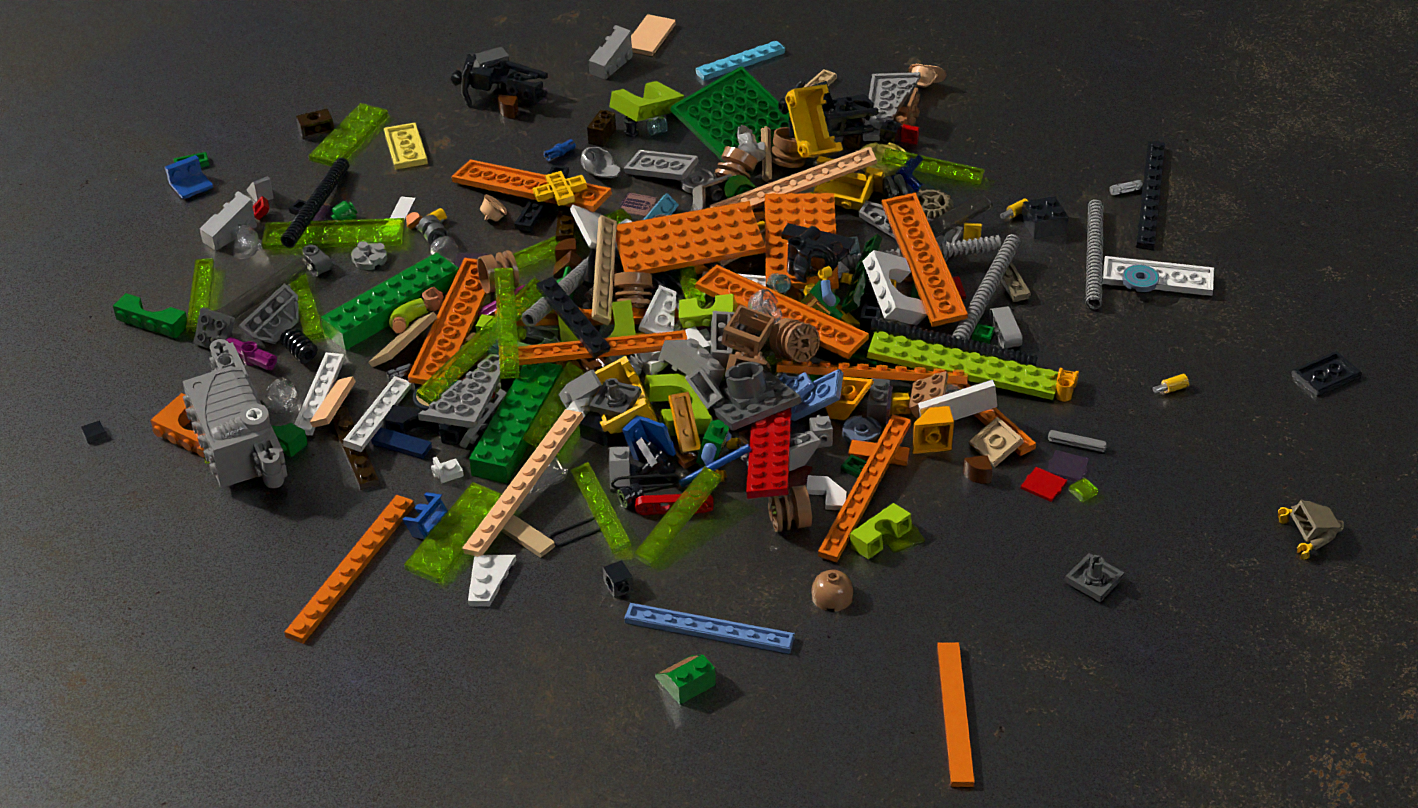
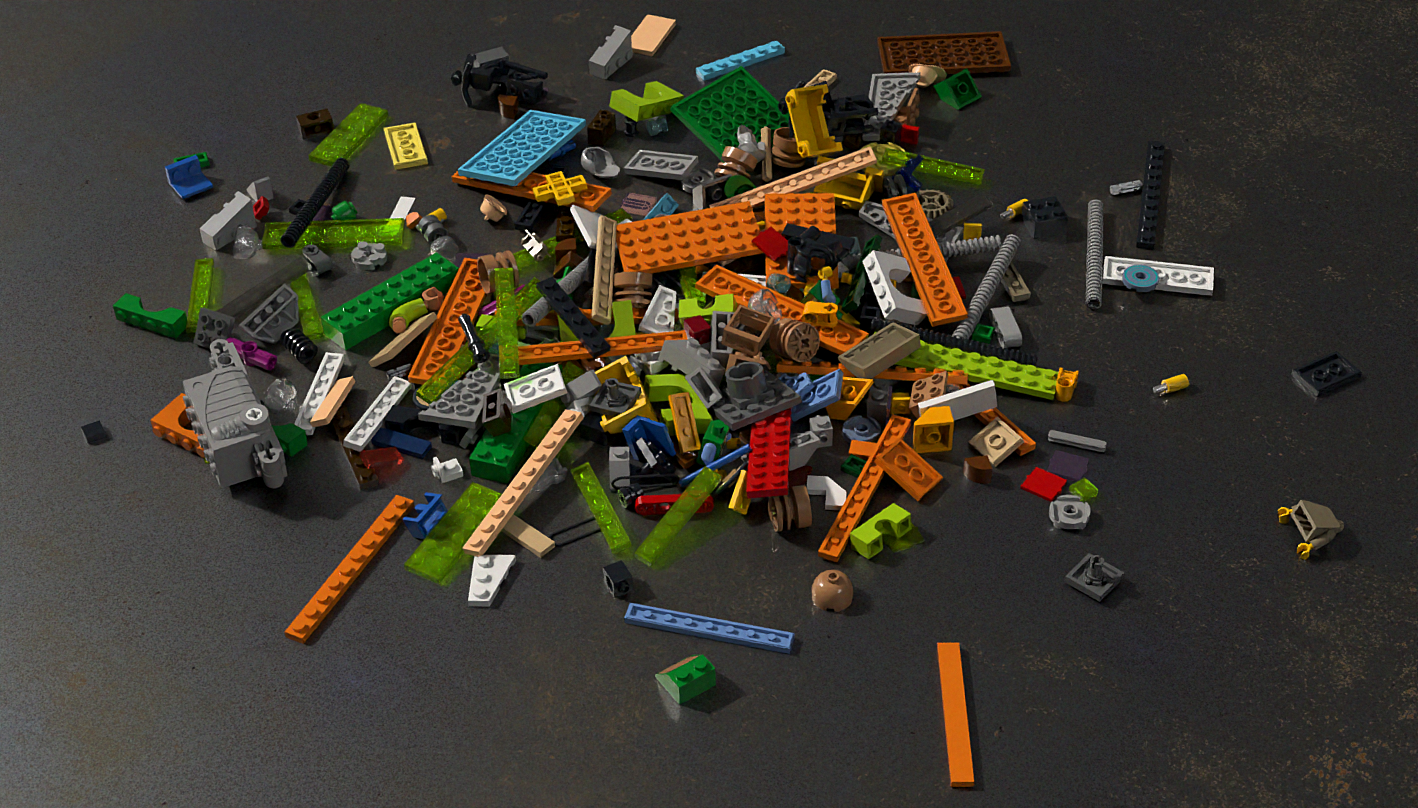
none -> clear red tile [359,447,404,469]
none -> medium azure plate [458,110,586,186]
none -> black pin [458,314,490,363]
none -> dark brown brick [482,388,512,437]
none -> white tile [504,364,567,414]
none -> dark tan hinge [521,230,552,261]
none -> dark red brick [684,315,711,345]
none -> black wheel [716,462,748,495]
none -> yellow tile [728,470,751,515]
none -> red piece [751,227,788,261]
none -> light orange piece [801,301,838,328]
none -> dark tan slope [838,322,921,379]
none -> orange tile [874,437,943,501]
none -> reddish brown plate [877,31,1011,75]
none -> green slope [934,68,982,110]
none -> light grey plate [1049,495,1091,529]

